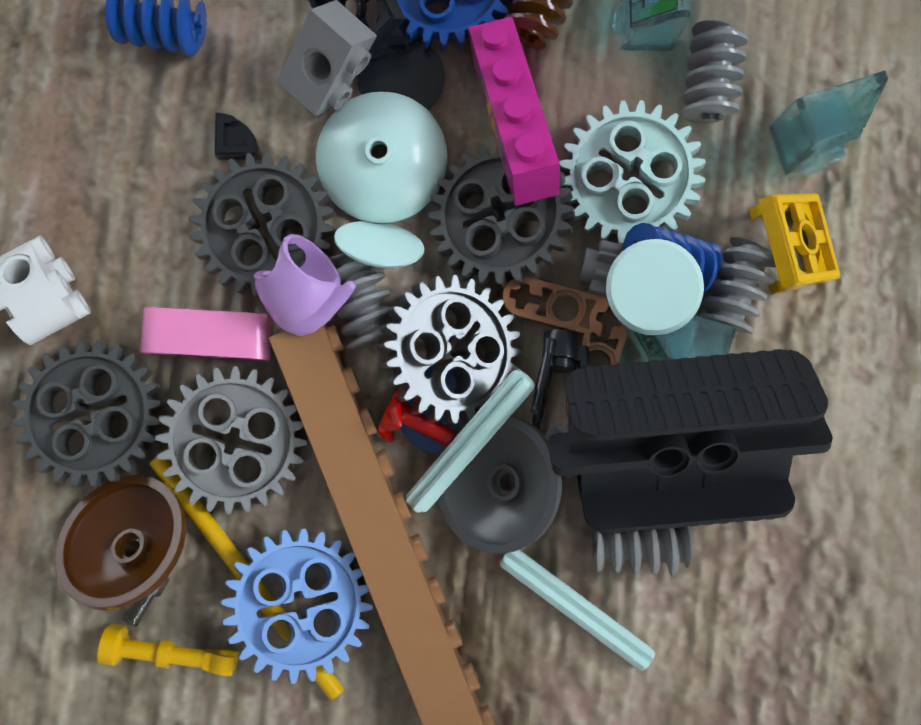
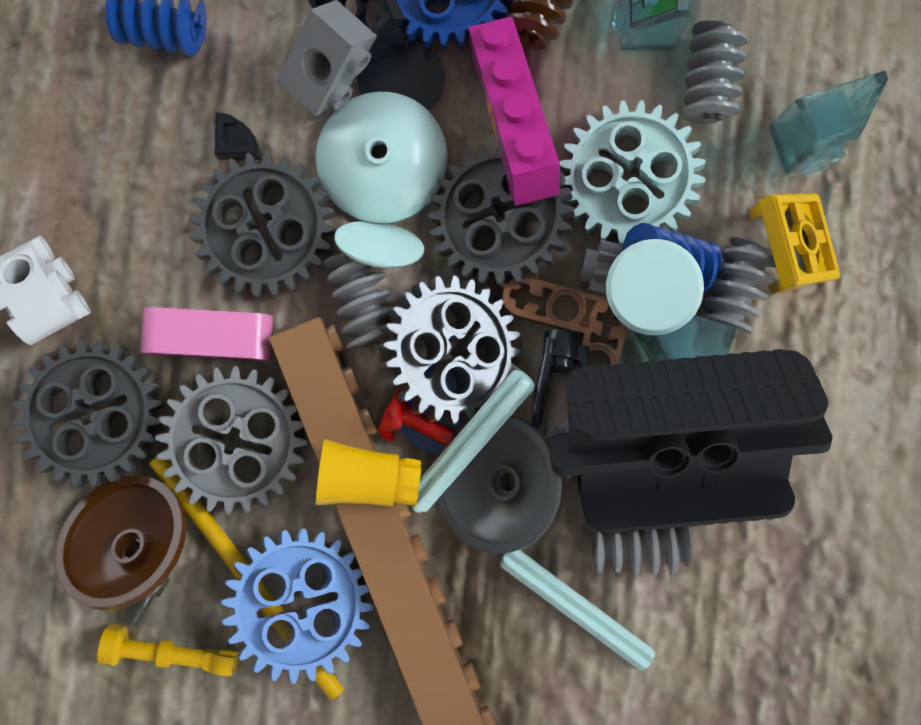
lavender piece [254,234,356,336] -> none
none -> yellow plant [316,439,421,507]

